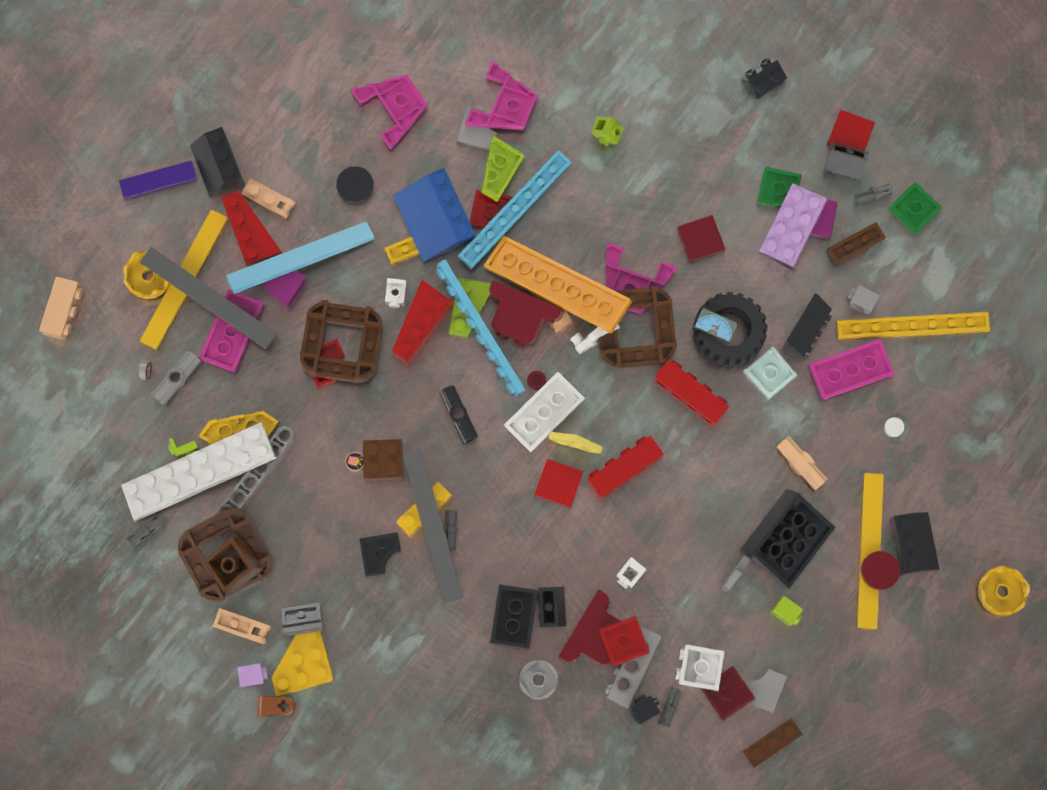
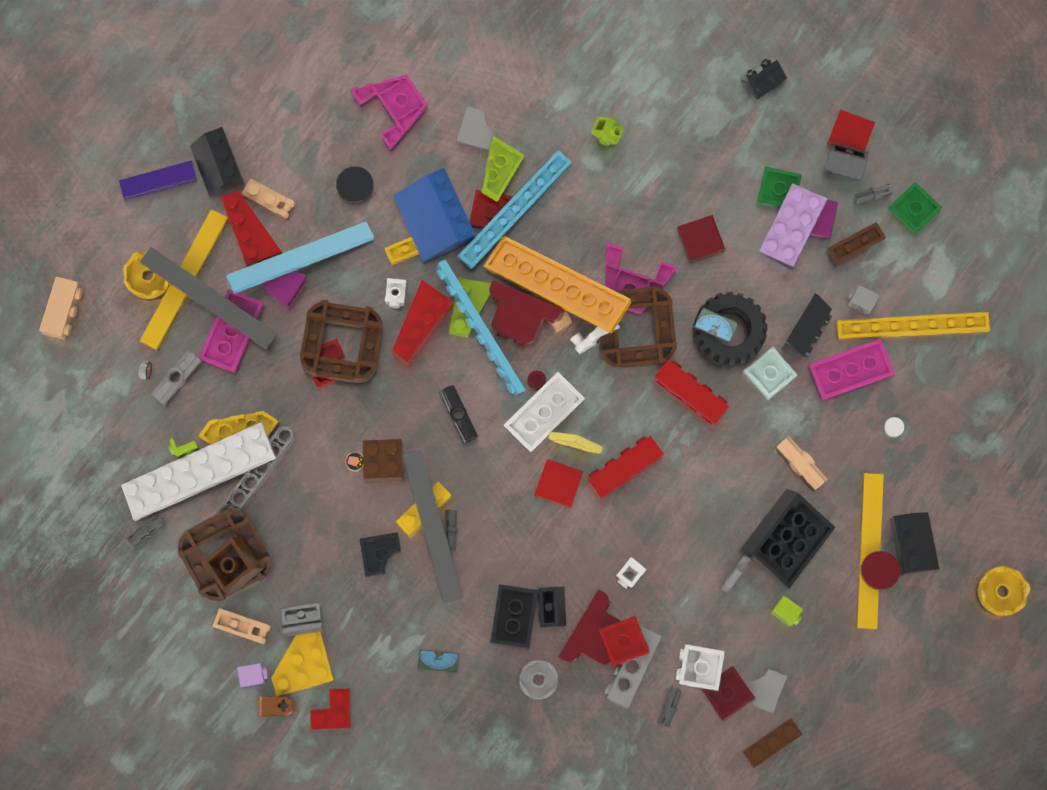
dark pink wing [465,61,538,130] -> none
black brick [628,694,662,725] -> none
none -> red plate [310,688,351,730]
none -> slope [417,649,459,673]

